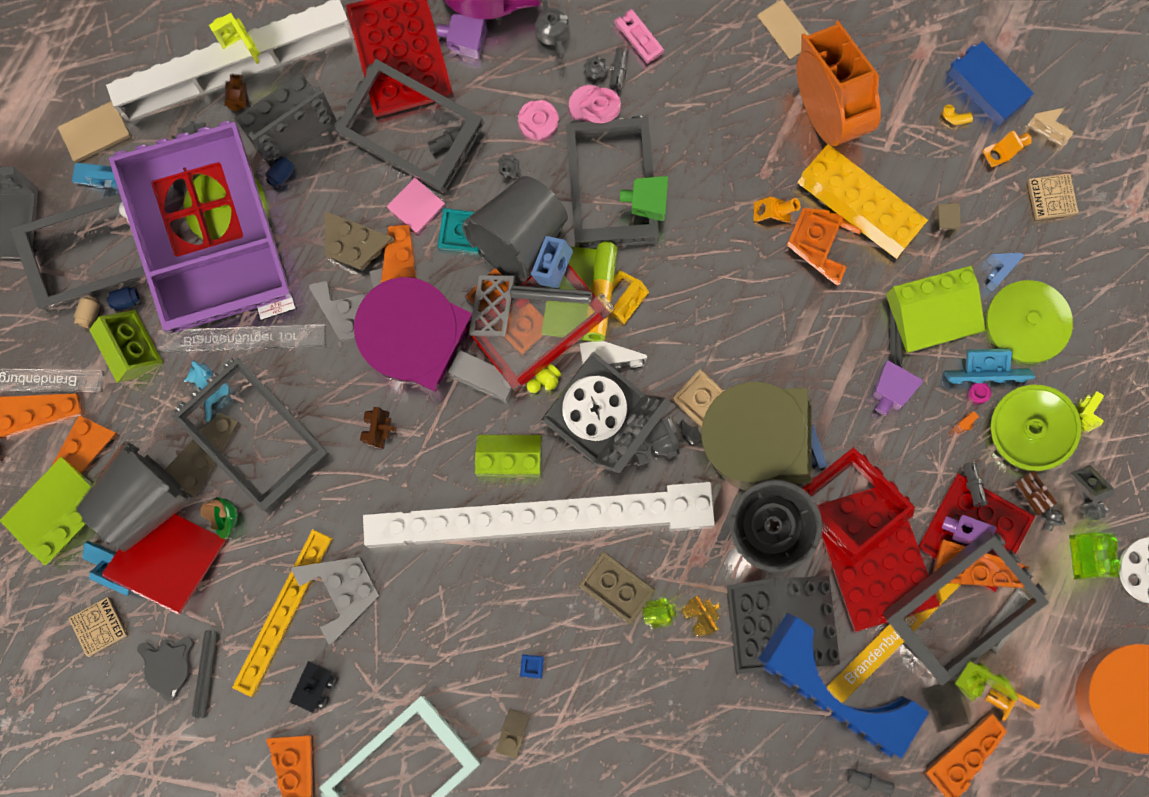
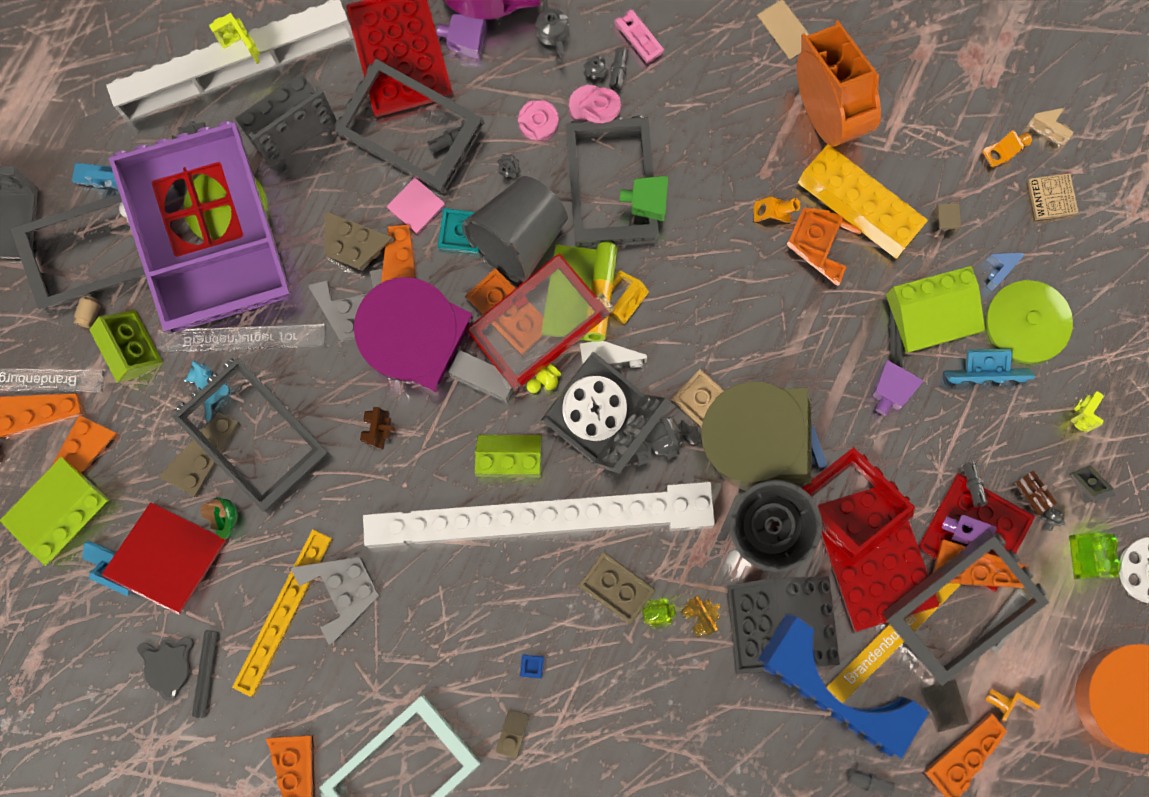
tan tile [58,101,131,163] -> none
tan tile [68,597,128,657] -> none
dark grey cone [76,440,191,552] -> none
dark blue brick [107,286,141,312] -> none
reddish brown hips [224,74,246,111] -> none
white sticker [256,294,297,321] -> none
dark blue brick [265,156,295,188] -> none
black brick [289,661,336,713] -> none
light grey window [469,275,515,337] -> none
dark grey axle [510,285,593,304] -> none
medium blue brick [531,236,573,289] -> none
yellow arm [942,104,973,125] -> none
blue brick [948,41,1034,126] -> none
orange tile [953,411,979,434] -> none
lime bracket [955,661,1019,702] -> none
dark pink tile [968,383,991,404] -> none
lime dish [990,385,1082,472] -> none
dark grey plant [1080,500,1108,521] -> none

